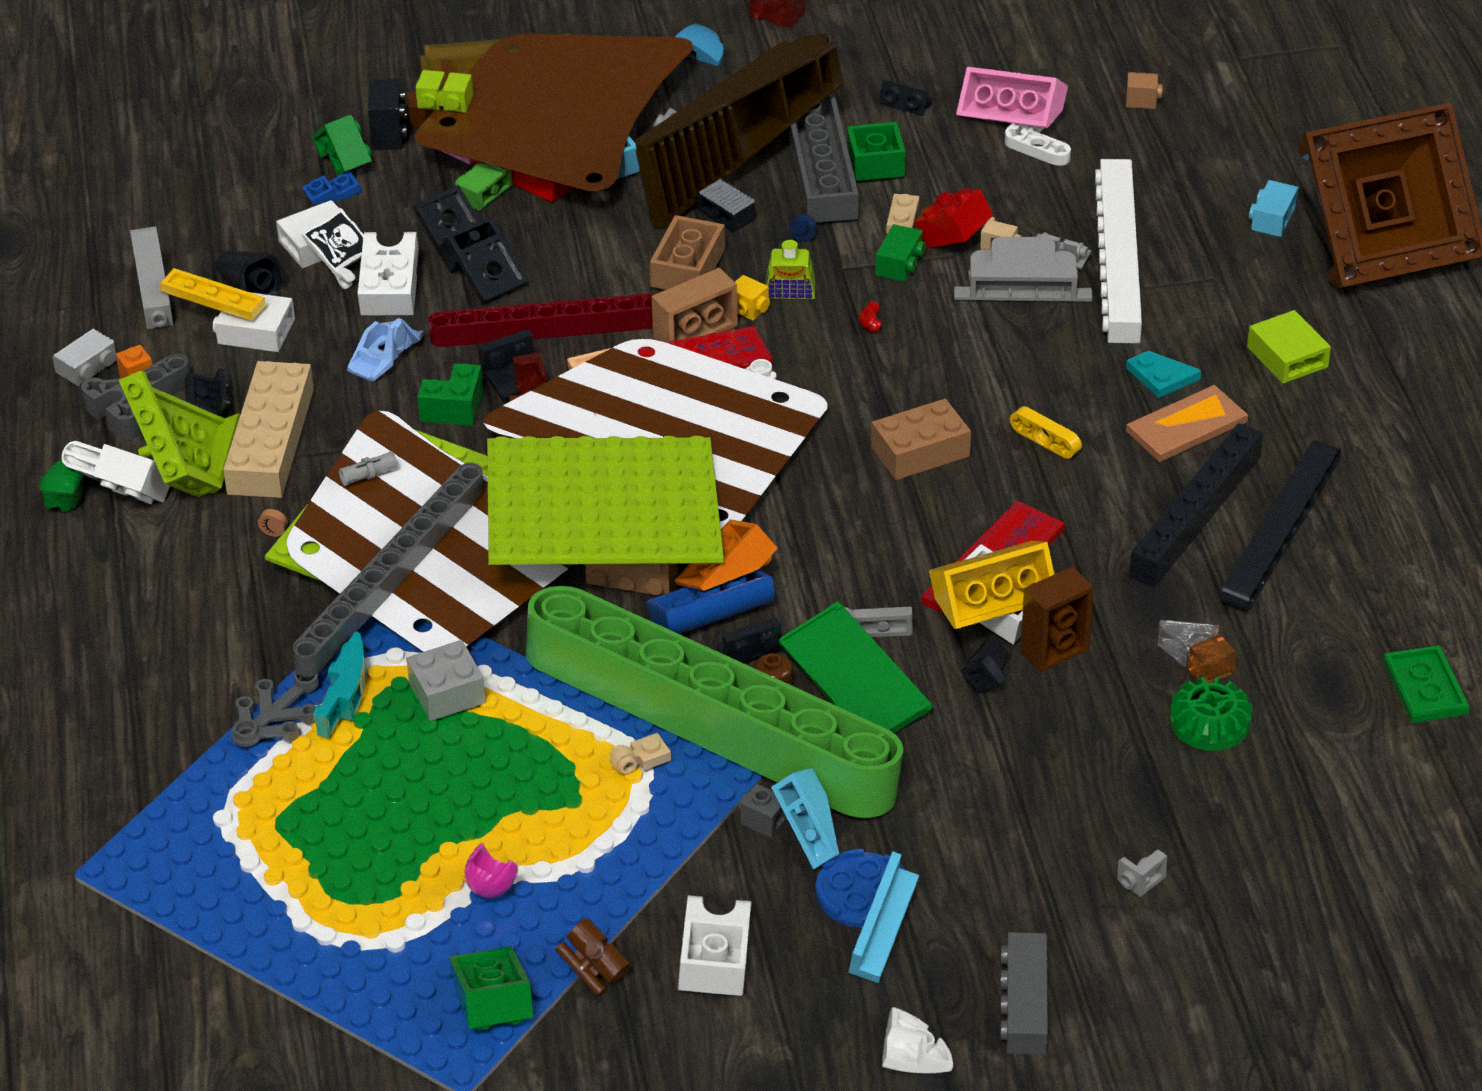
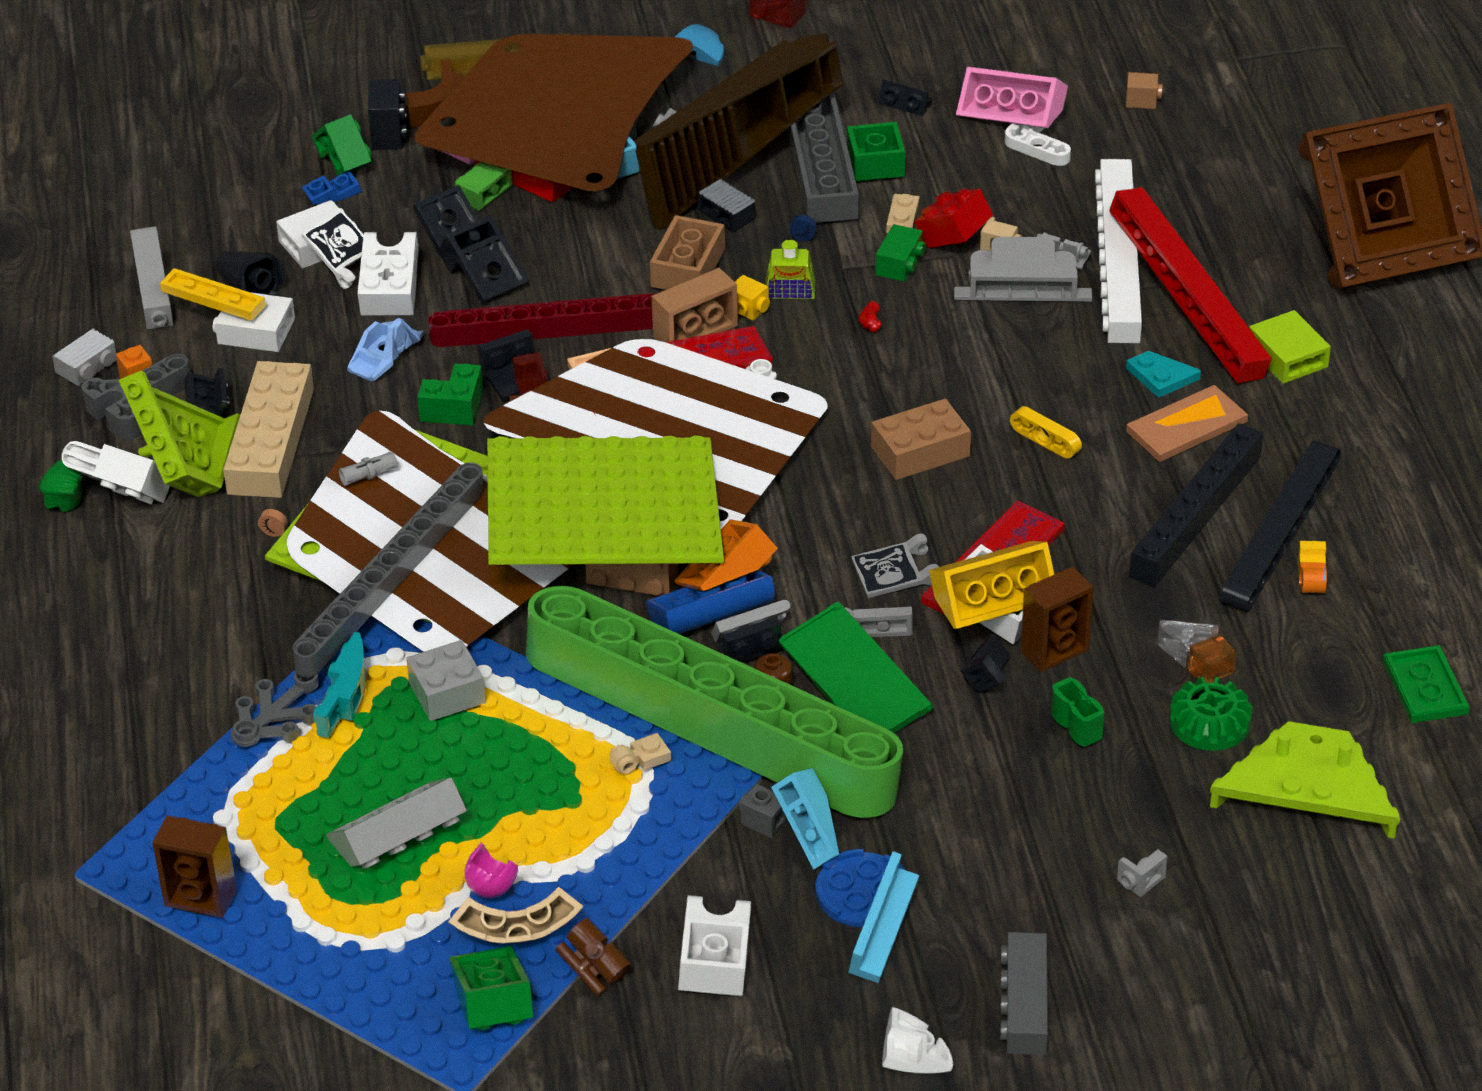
lime piece [415,70,473,113] -> none
medium azure brick [1249,180,1298,237] -> none
none -> reddish brown brick [152,815,237,918]
none -> light grey slope [326,777,467,869]
none -> tan brick [448,887,583,943]
none -> light grey hinge [711,600,790,643]
none -> flag [851,534,939,598]
none -> green brick [1051,677,1104,747]
none -> red brick [1109,187,1272,383]
none -> lime piece [1210,721,1400,839]
none -> leg [1297,541,1327,594]

